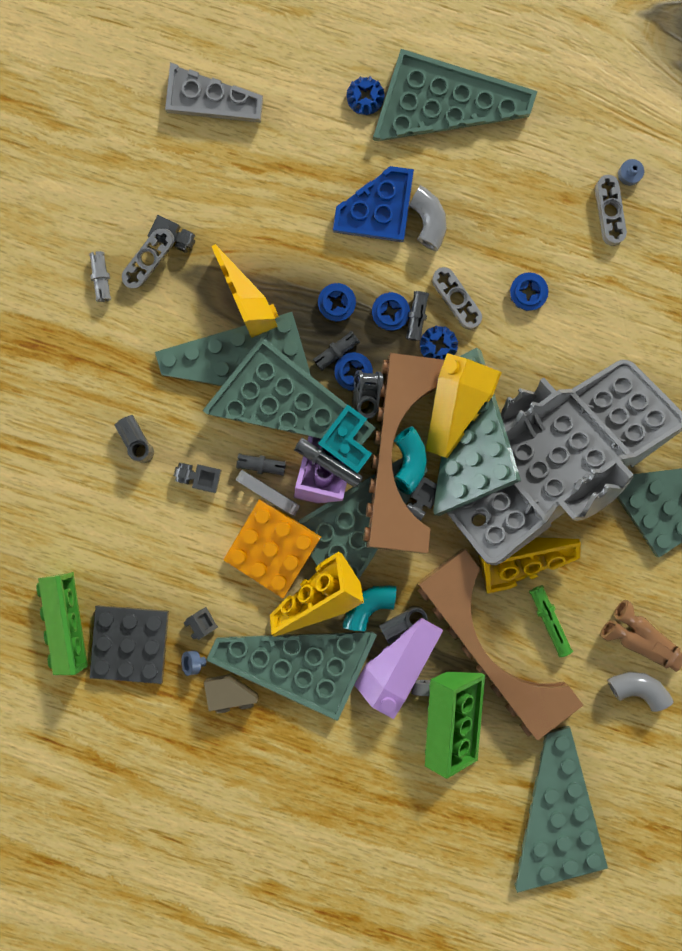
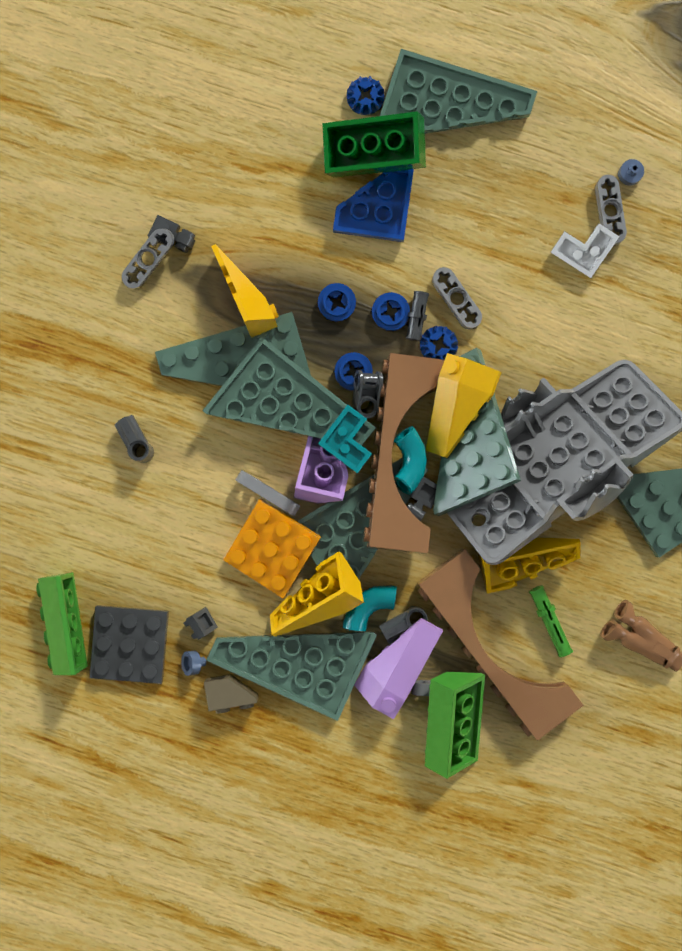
light grey pin [89,251,111,302] -> none
light grey wing [165,62,263,123] -> none
dark grey plate [173,462,222,493] -> none
dark grey pin [236,453,286,476] -> none
dark grey axle [294,437,363,487] -> none
dark grey pin [313,331,360,371] -> none
light grey cylinder [409,185,447,251] -> none
blue gear [510,272,549,311] -> none
sand green wing [514,726,608,893] -> none
light grey cylinder [607,672,674,712] -> none
none -> green brick [322,111,426,178]
none -> white plate [551,223,620,278]

